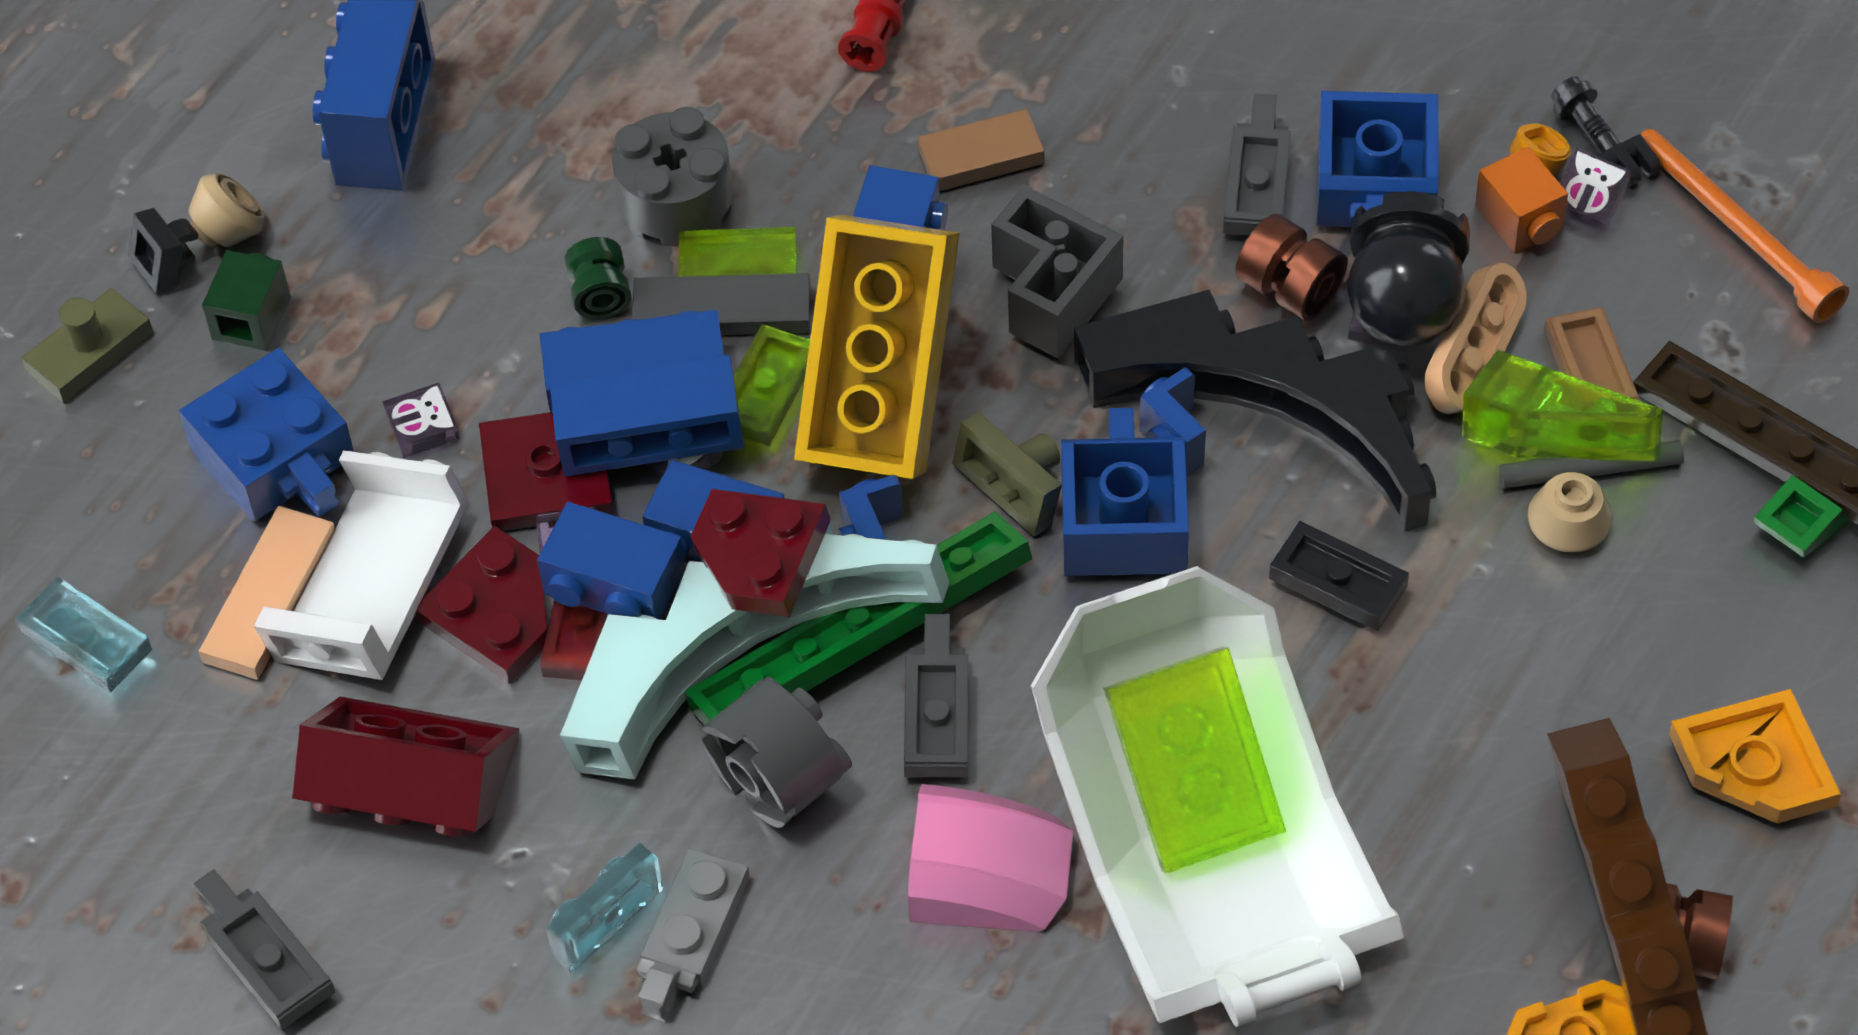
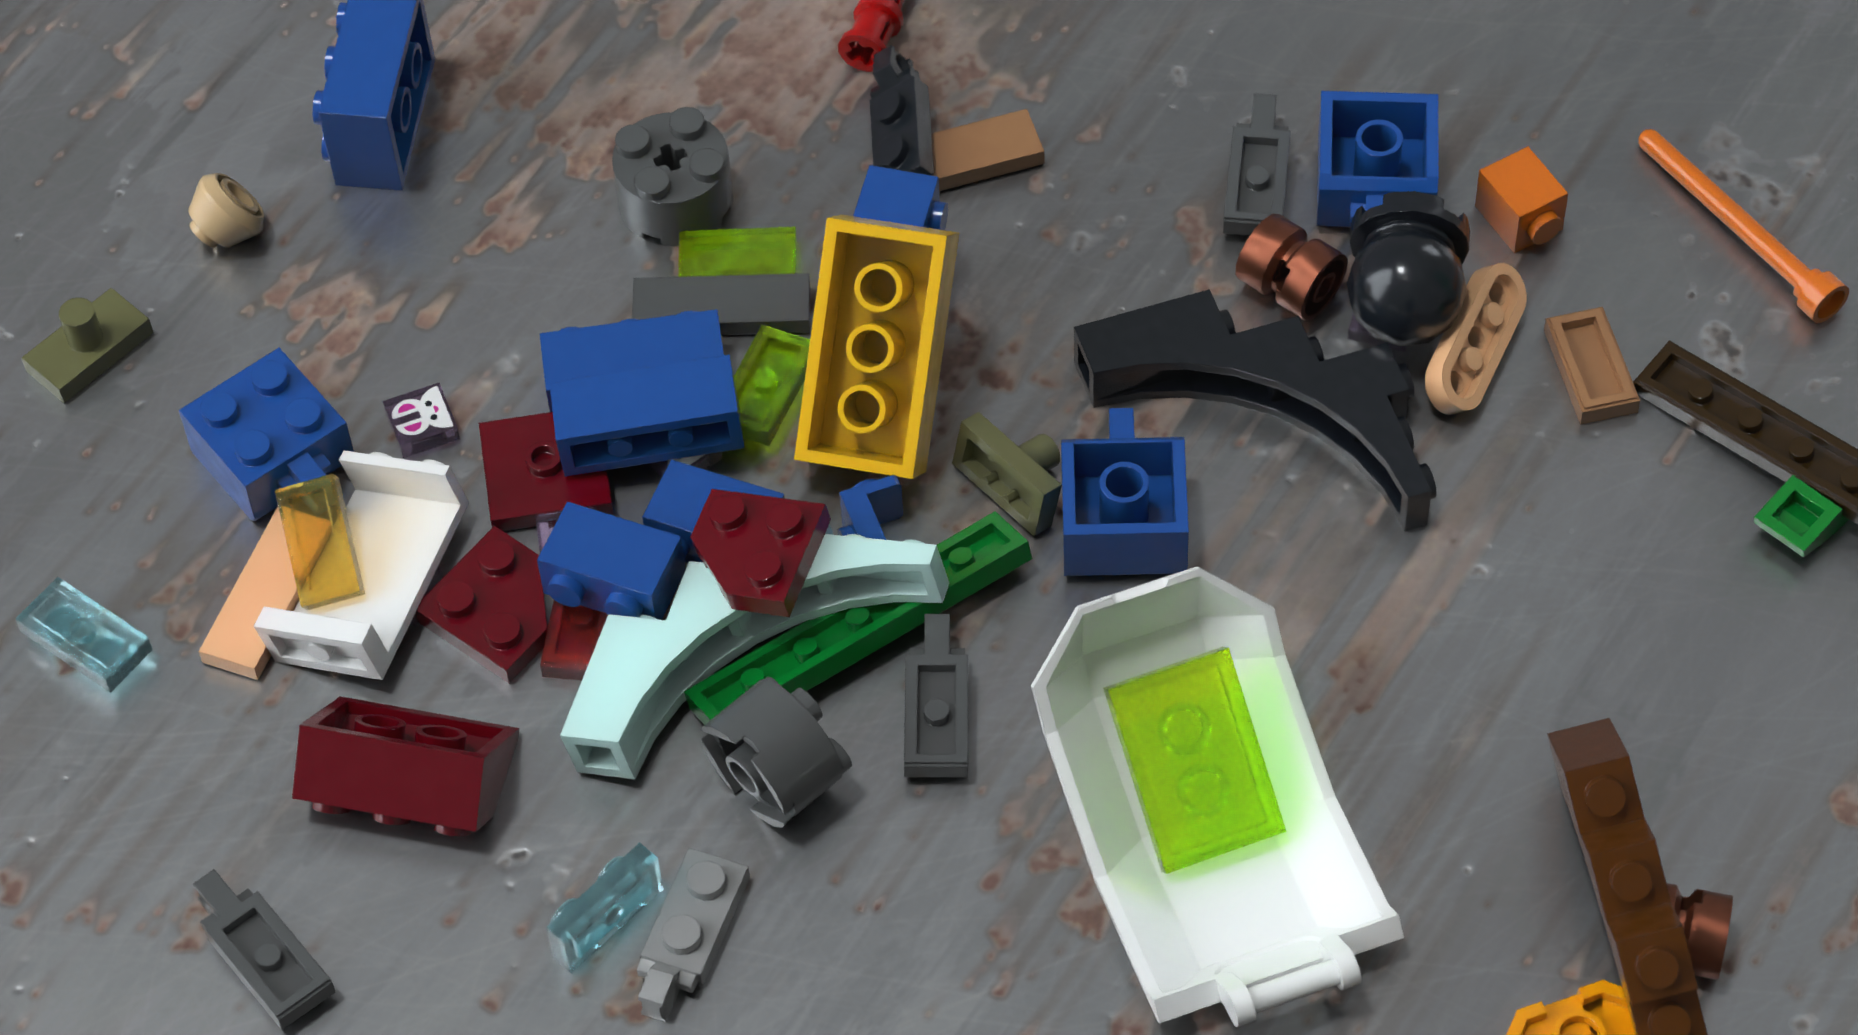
black tile [128,208,199,293] -> none
dark green brick [202,250,291,351] -> none
dark green wheel [564,237,632,319] -> none
bright pink slope [908,784,1073,932] -> none
dark grey brick [991,185,1123,359] -> none
blue bracket [1139,367,1206,477] -> none
black plate [1269,521,1409,631] -> none
clear neon green slope [1463,350,1663,461] -> none
dark grey bar [1499,440,1684,489] -> none
light orange tile [1509,123,1571,176] -> none
tan cone [1528,472,1612,552] -> none
black hinge [1551,76,1661,195] -> none
tile [1560,147,1633,226] -> none
light orange plate [1669,689,1841,823] -> none
none -> clear yellow tile [275,474,365,610]
none -> black hinge [870,45,934,175]

